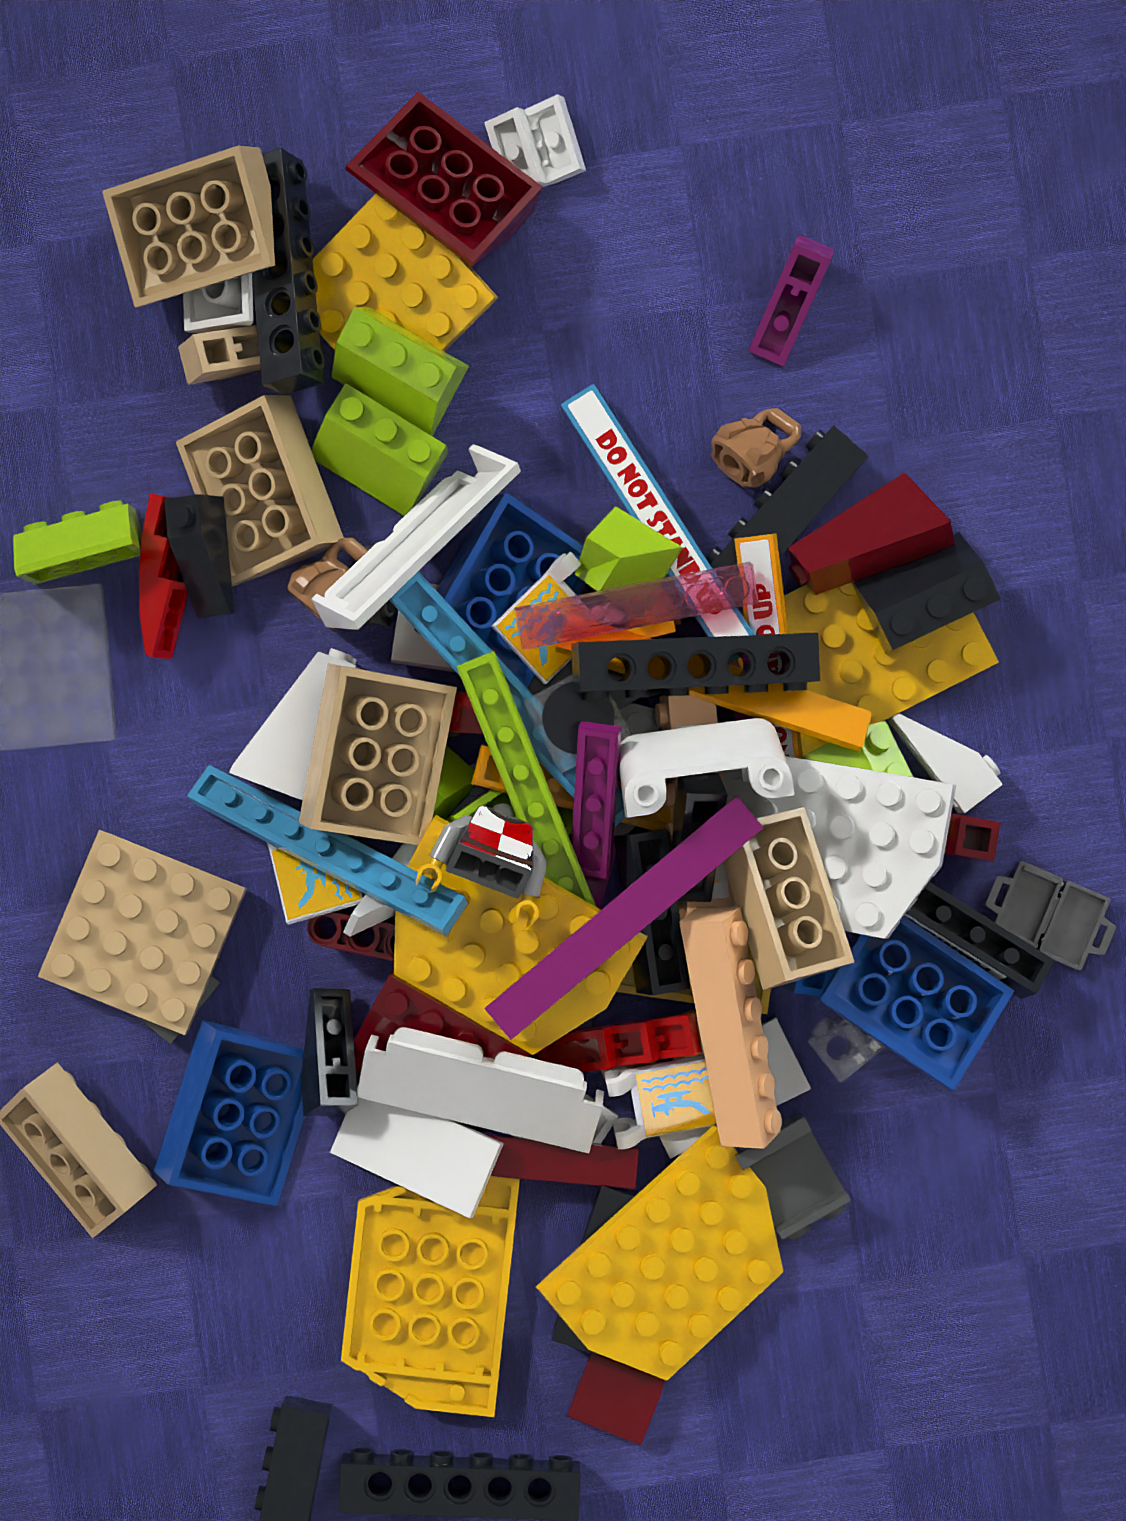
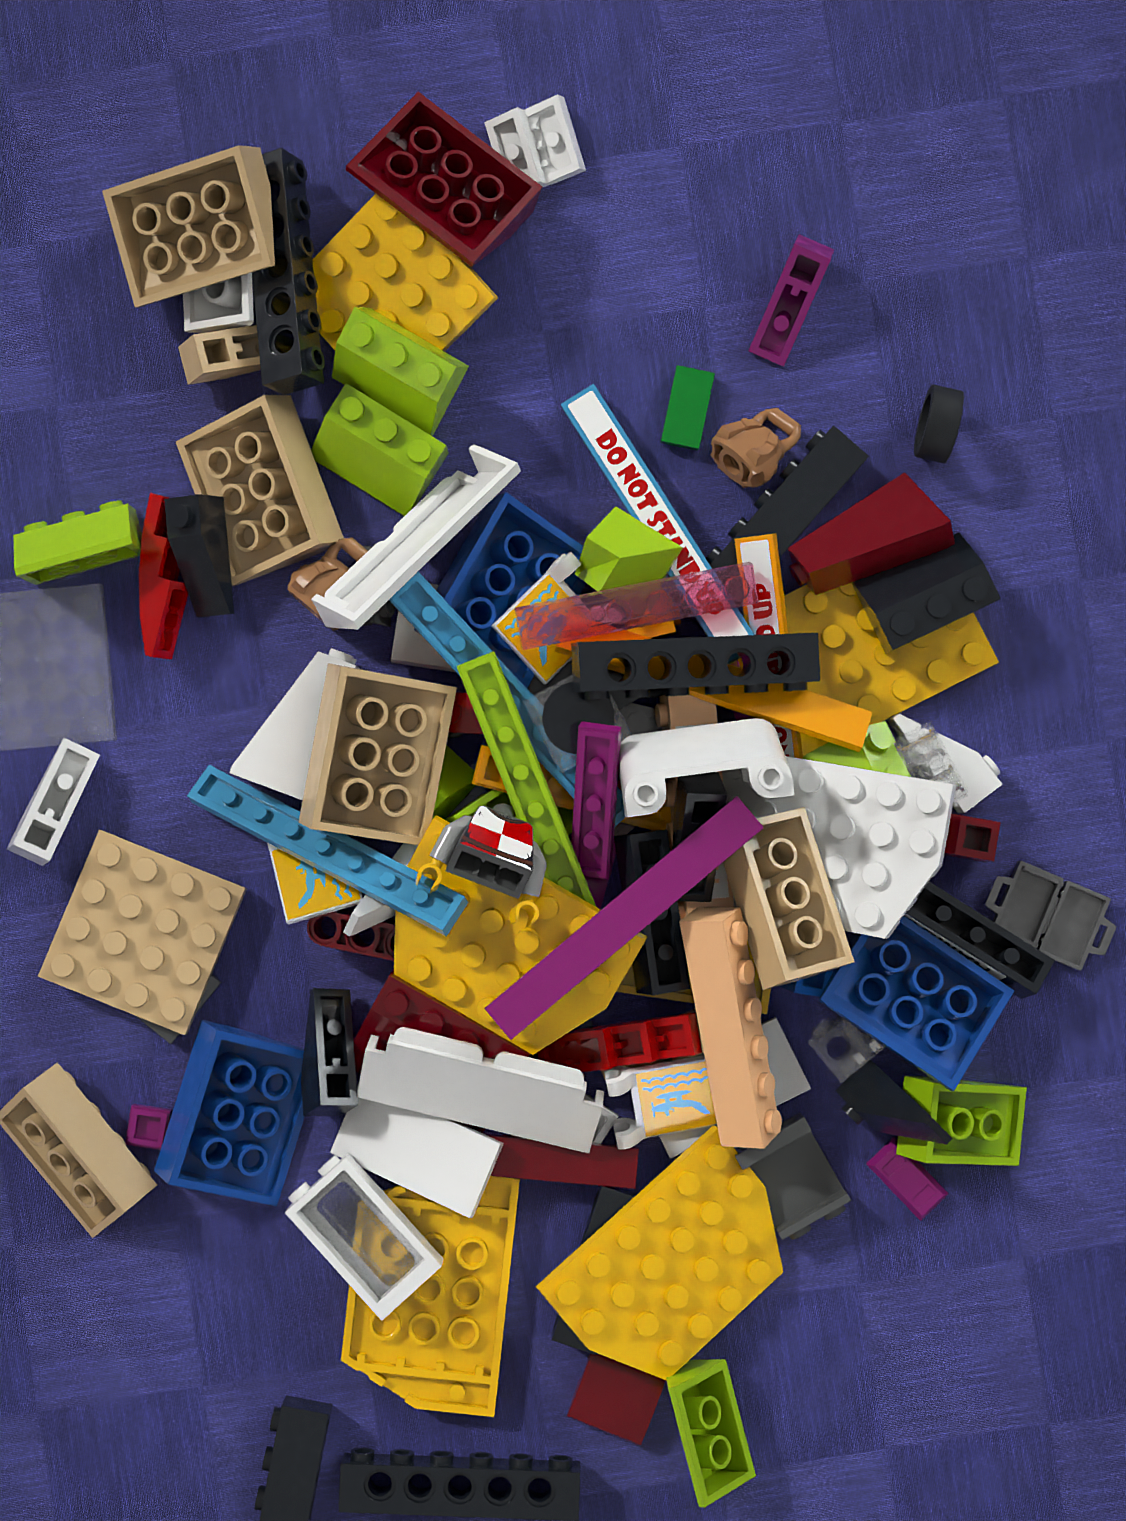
none -> white slope [7,738,100,866]
none -> magenta tile [126,1104,173,1150]
none -> piece [285,1152,444,1321]
none -> green tile [660,365,715,451]
none -> lime slope [666,1359,756,1508]
none -> black slope [835,1057,952,1145]
none -> magenta tile [866,1137,948,1221]
none -> clear brick [893,720,968,803]
none -> lime slope [896,1076,1027,1166]
none -> black tyre [914,384,964,463]

